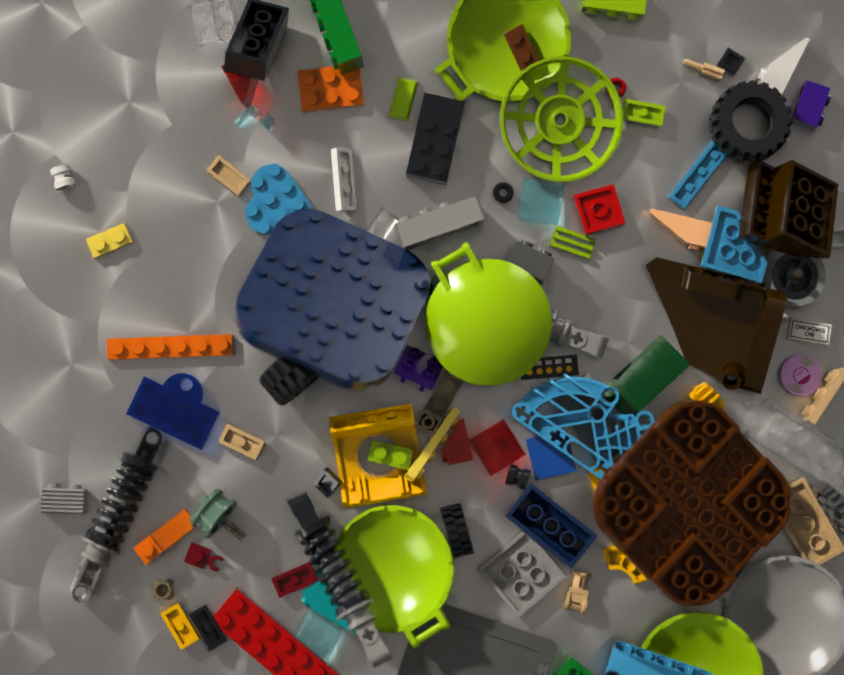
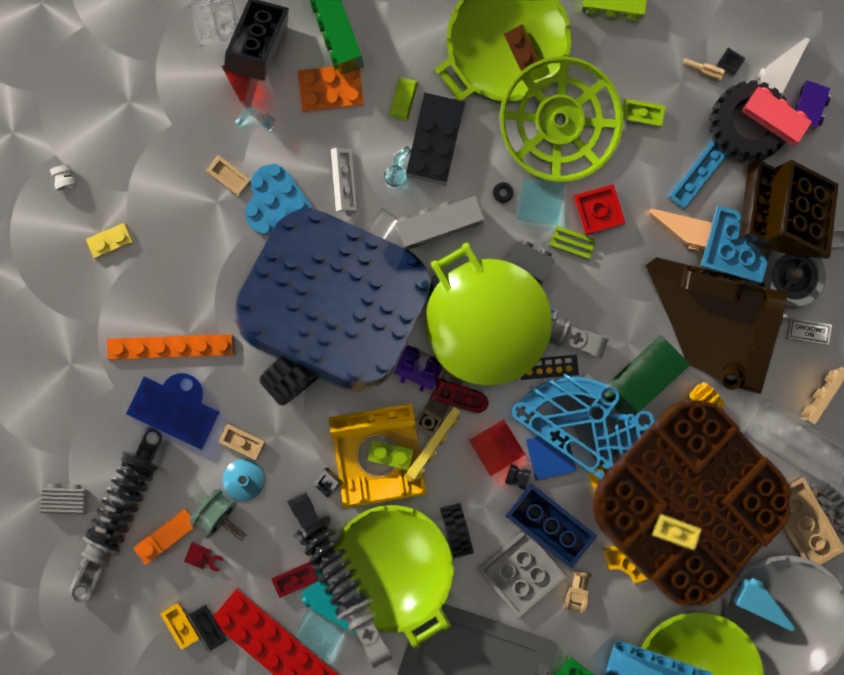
dark tan plate [153,579,174,601] -> none
clear red slope [440,418,473,466] -> none
red plate [606,78,627,98] -> none
lavender tile [780,355,822,396] -> none
none -> medium azure dish [223,459,265,501]
none -> clear light blue plate [384,146,411,187]
none -> dark red plate [430,378,489,413]
none -> light yellow plate [653,515,701,550]
none -> medium azure slope [733,578,795,631]
none -> coral brick [741,87,812,146]

